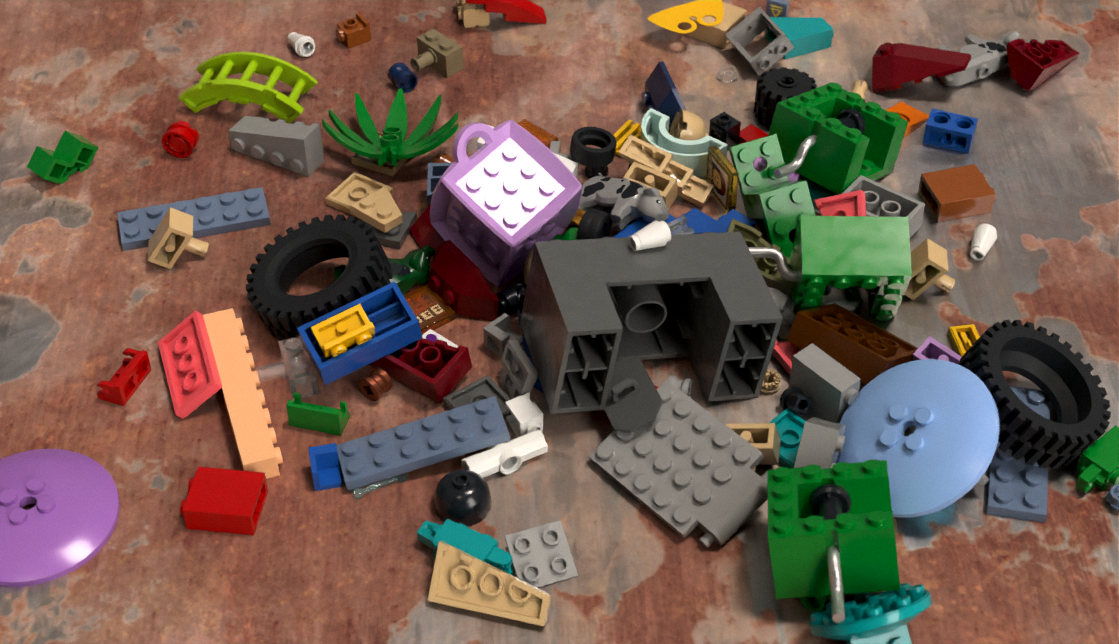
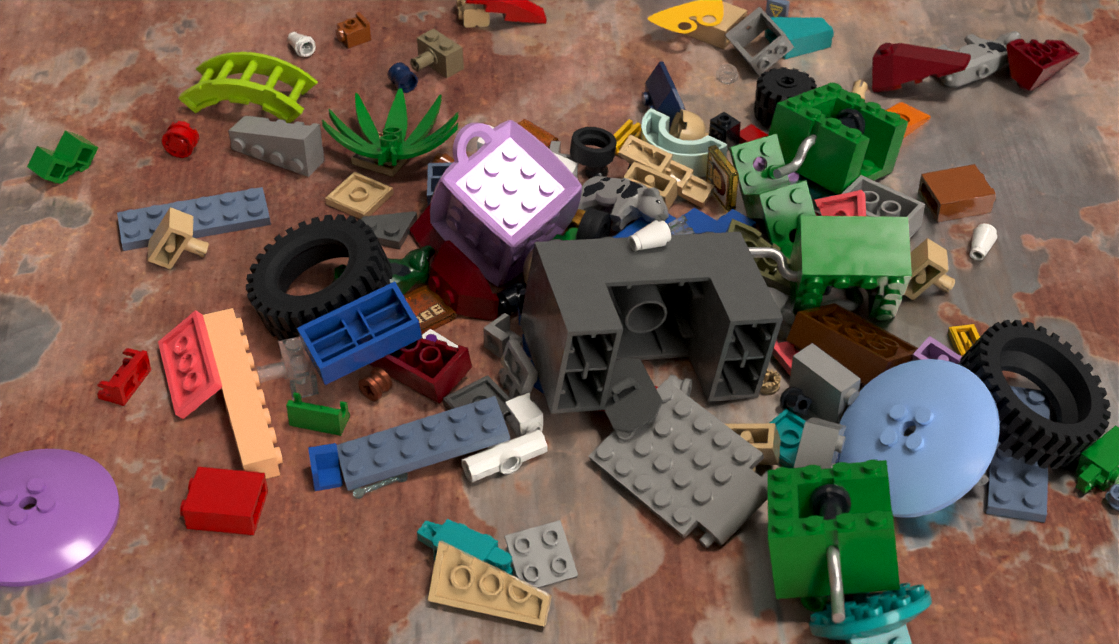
yellow bracket [311,304,375,358] -> none
tan wing [350,186,403,233] -> none
black cylinder [434,469,491,527] -> none
blue brick [923,109,978,153] -> none

